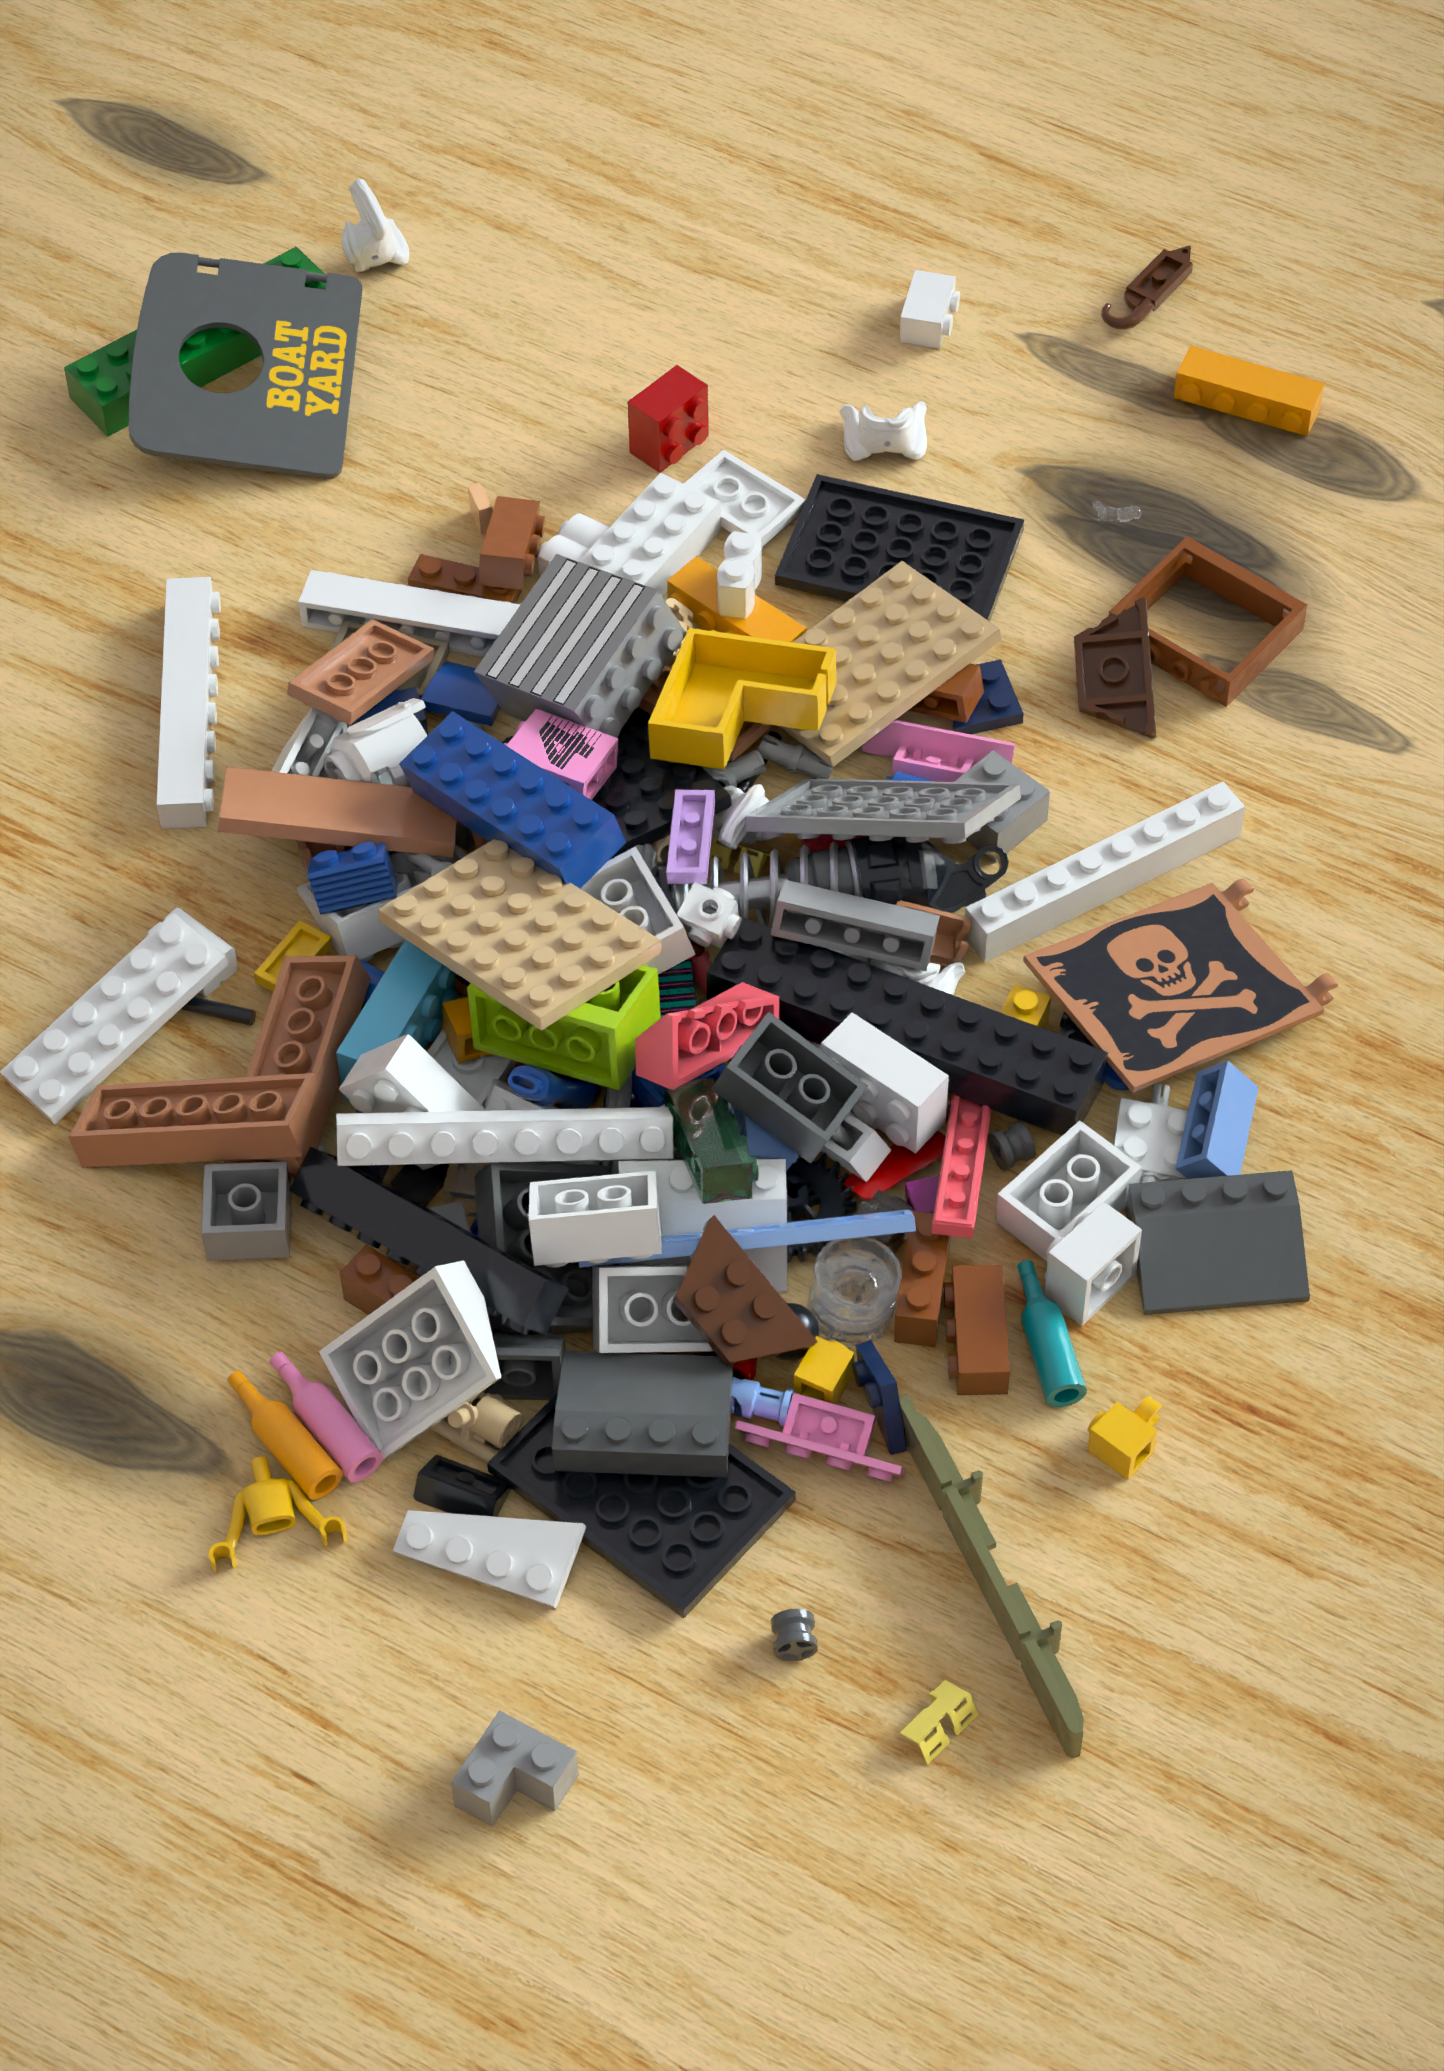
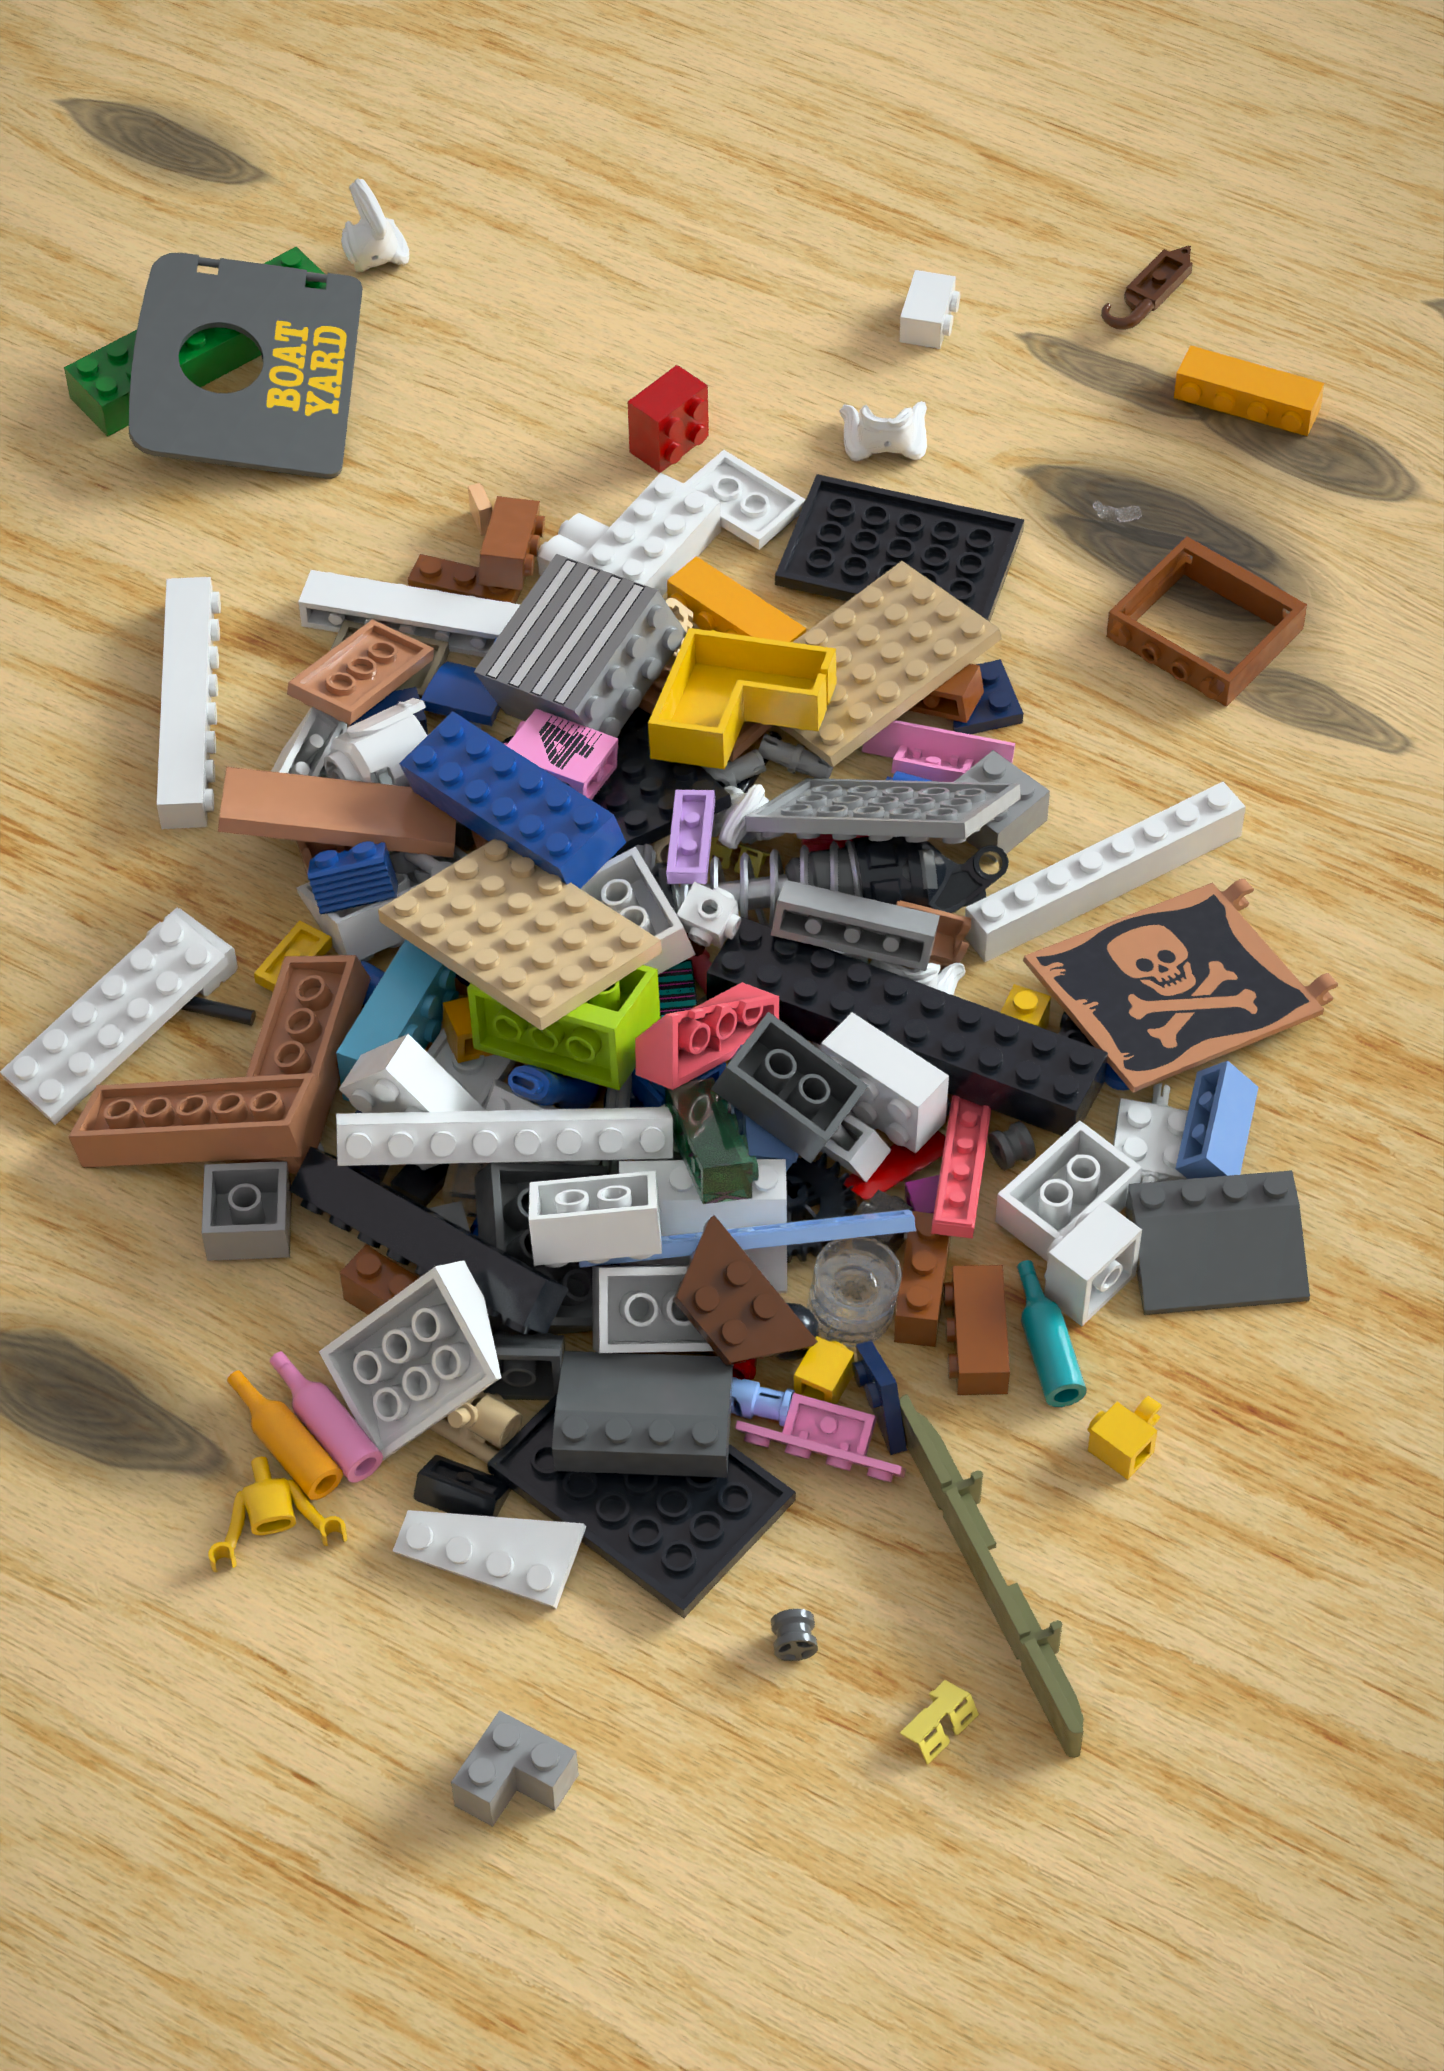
white brick [717,531,762,619] -> none
reddish brown wing [1074,598,1157,738] -> none

